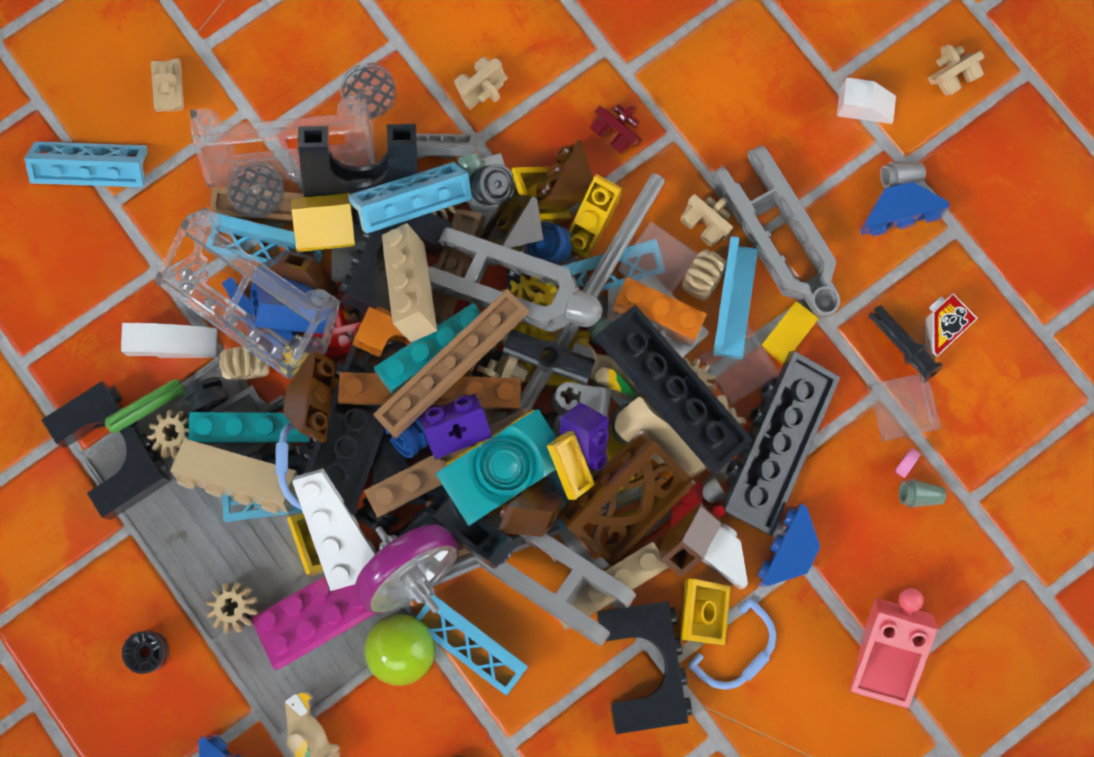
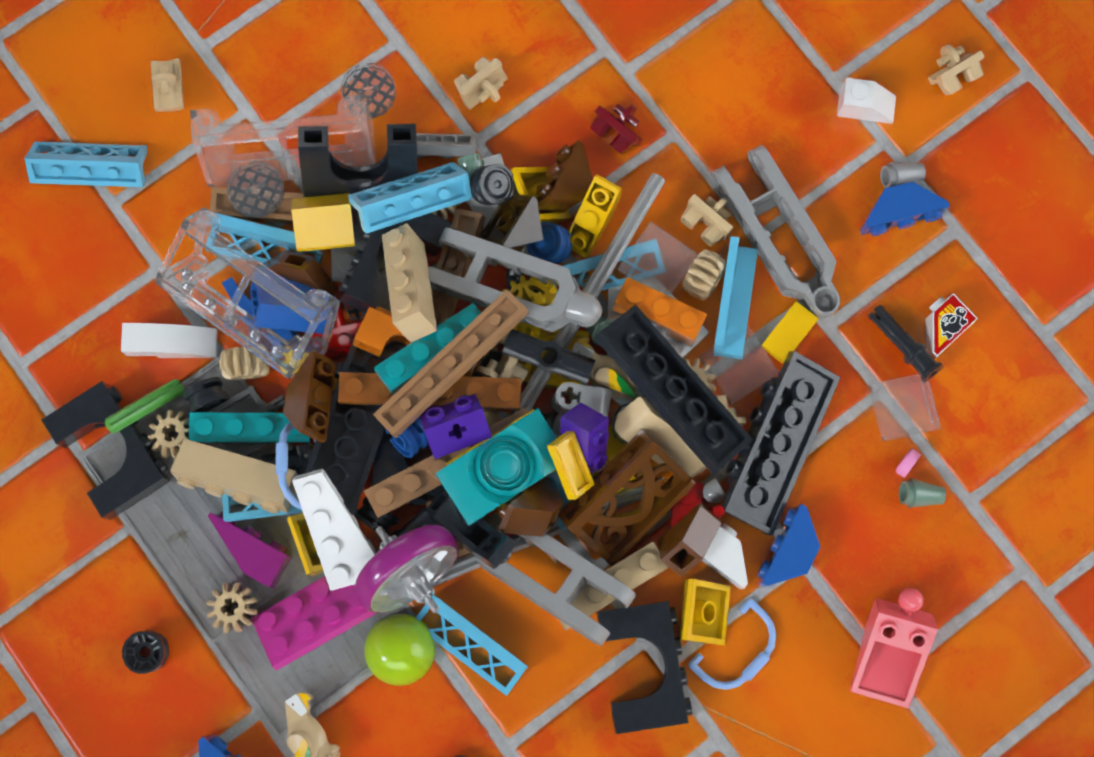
none -> magenta slope [208,511,292,588]

